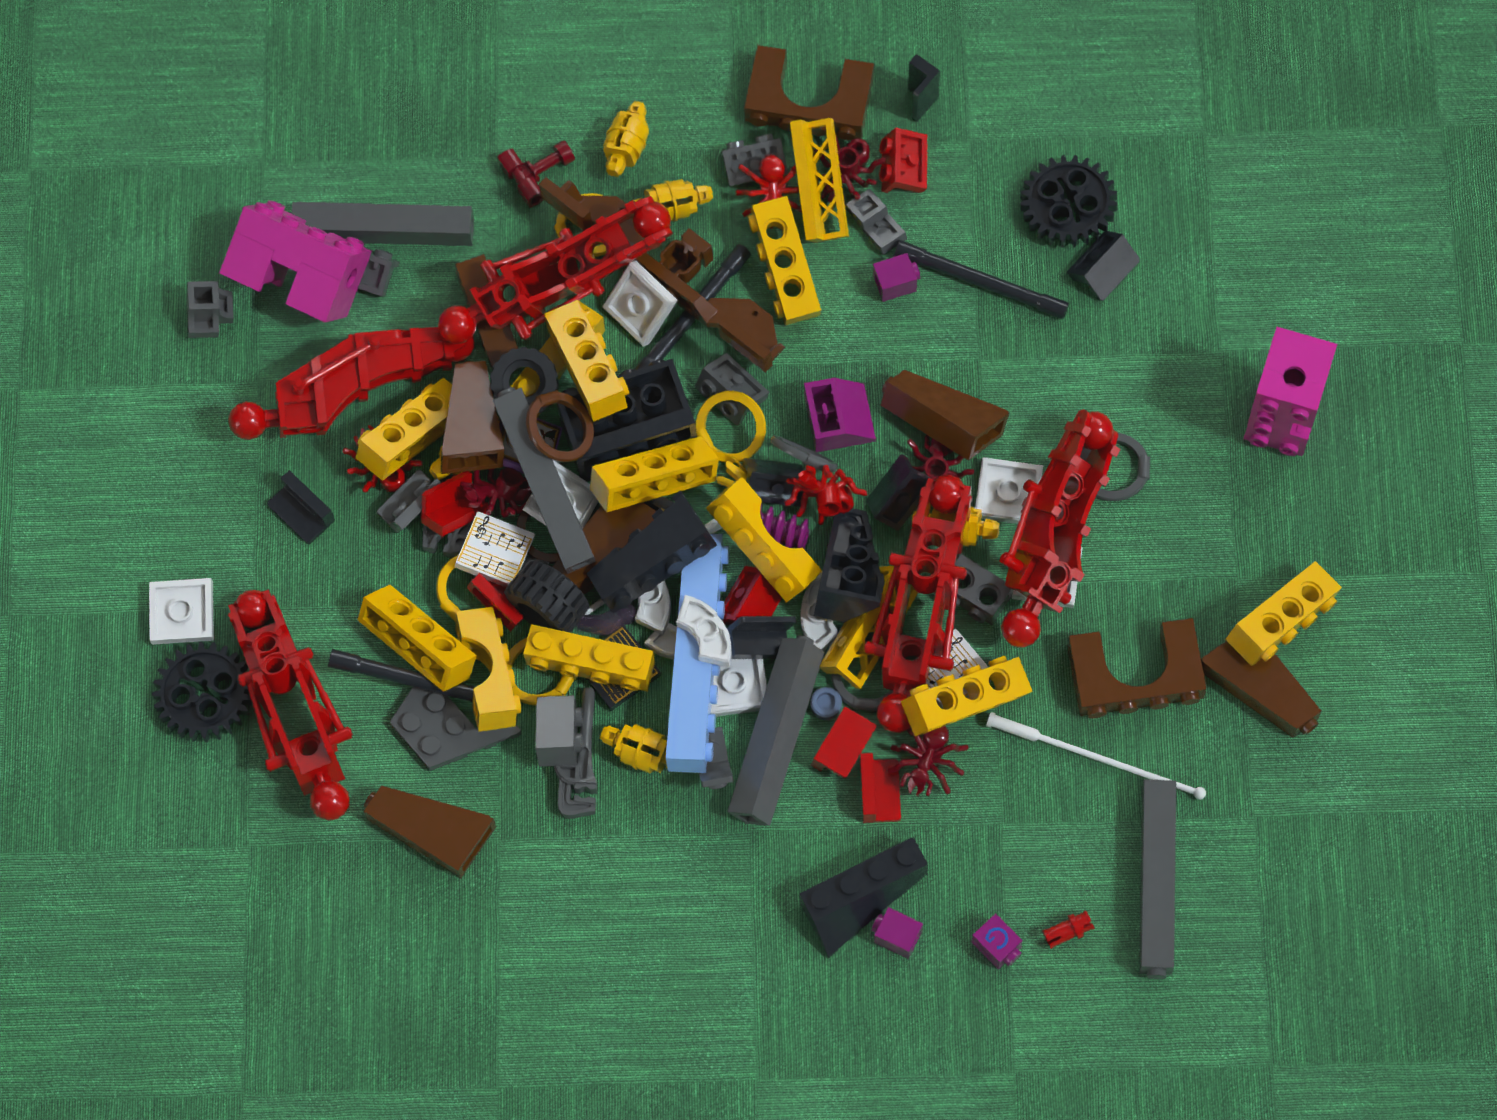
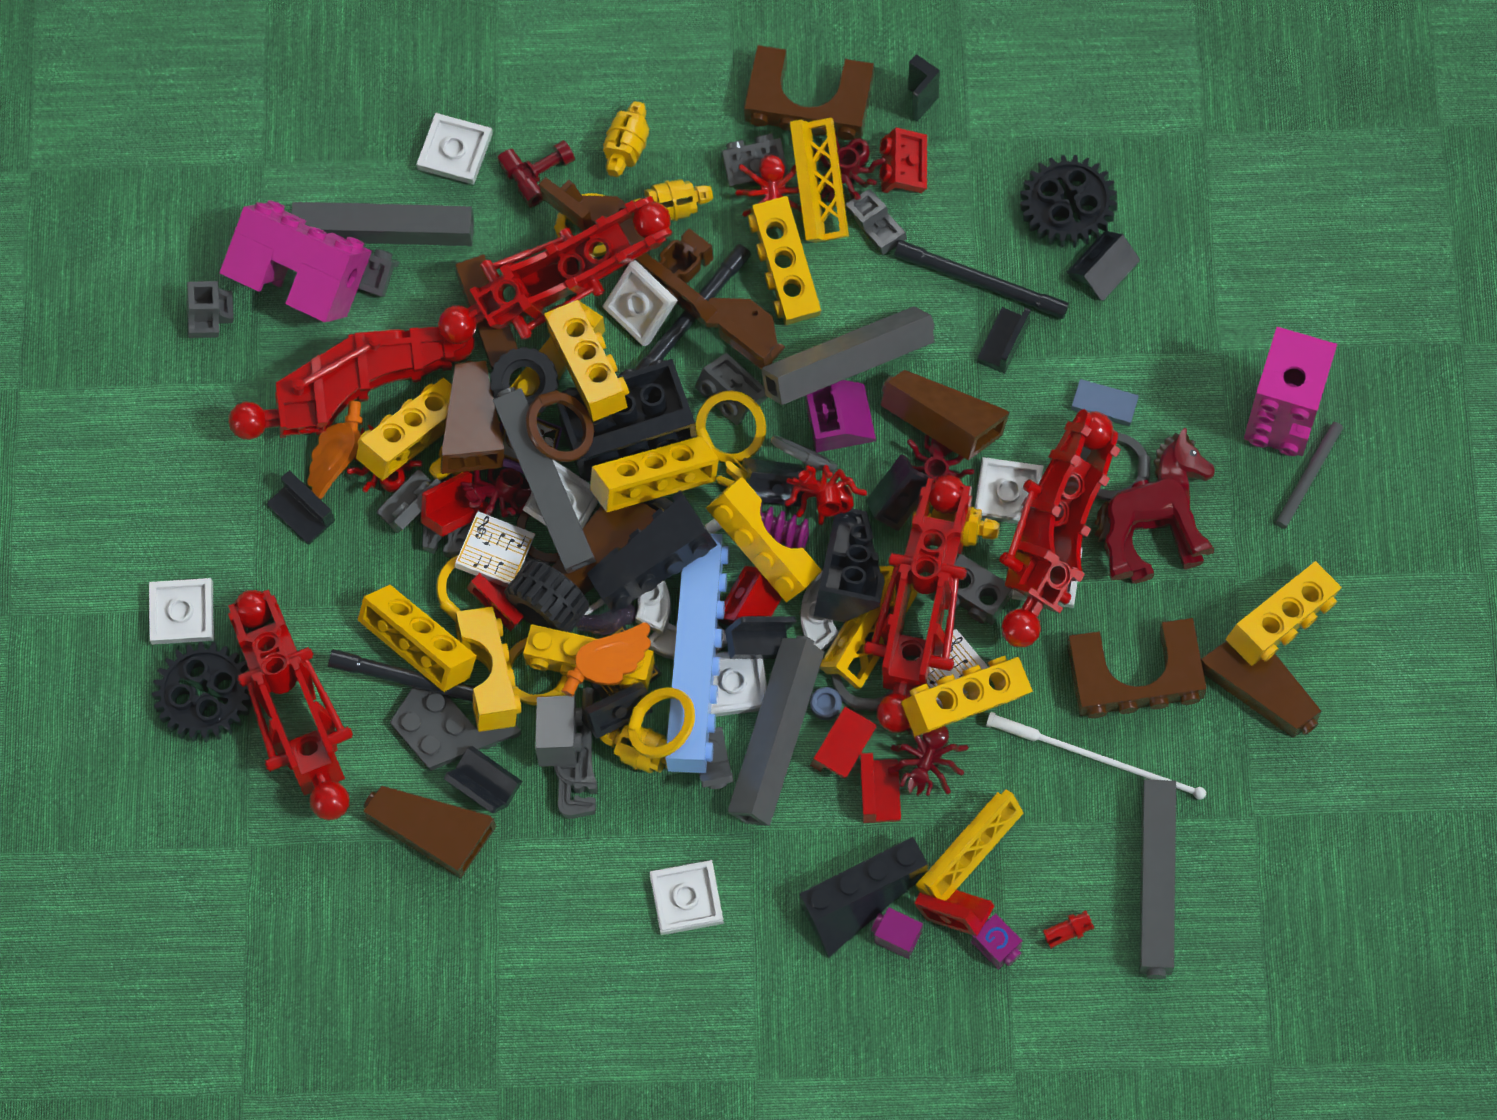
white tile [676,595,732,668] -> none
magenta brick [873,253,921,302] -> none
none -> orange animal [307,401,363,499]
none -> white plate [416,113,493,185]
none -> black panel [444,746,523,813]
none -> orange animal [562,623,651,697]
none -> black panel [582,681,653,738]
none -> yellow piece [627,688,695,758]
none -> white tile [650,860,724,935]
none -> dark grey brick [761,306,935,405]
none -> red panel [914,890,994,936]
none -> yellow fence [916,789,1024,901]
none -> black panel [977,307,1031,374]
none -> sand blue tile [1071,379,1139,426]
none -> dark red animal [1095,428,1215,584]
none -> dark grey bar [1275,422,1343,529]

